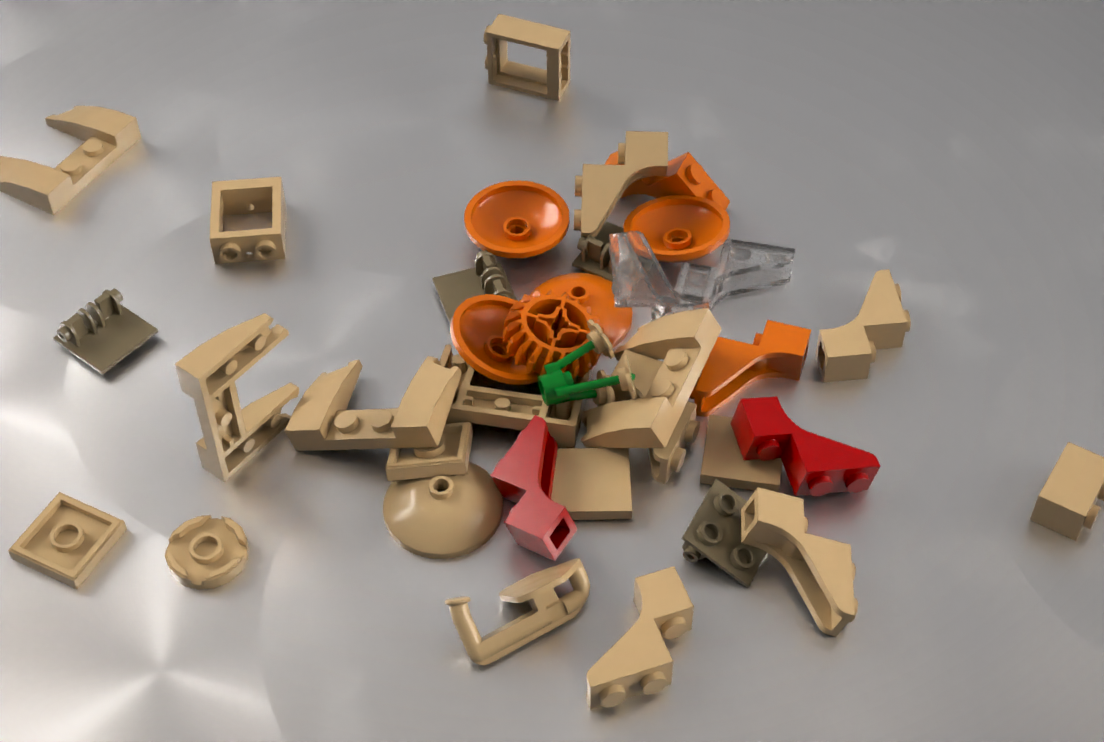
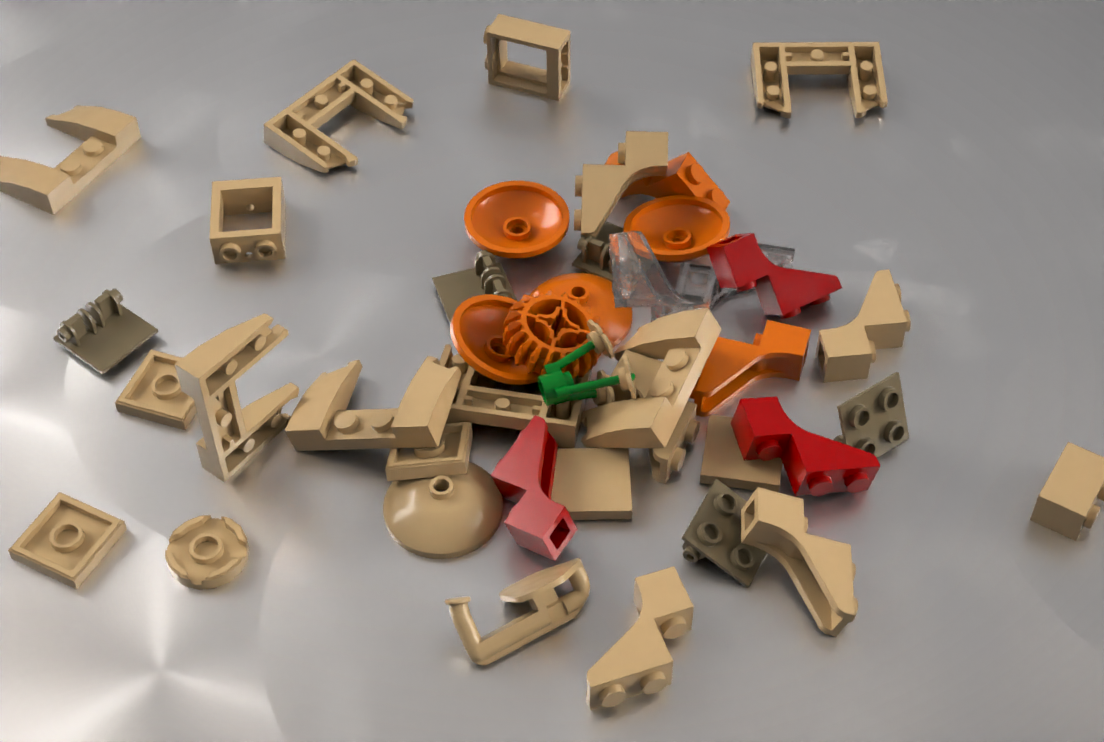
none -> tan tile [115,349,197,430]
none -> tan wedge [264,59,414,173]
none -> red arch [706,233,842,319]
none -> tan wedge [750,42,888,119]
none -> dark tan hinge [834,372,909,458]

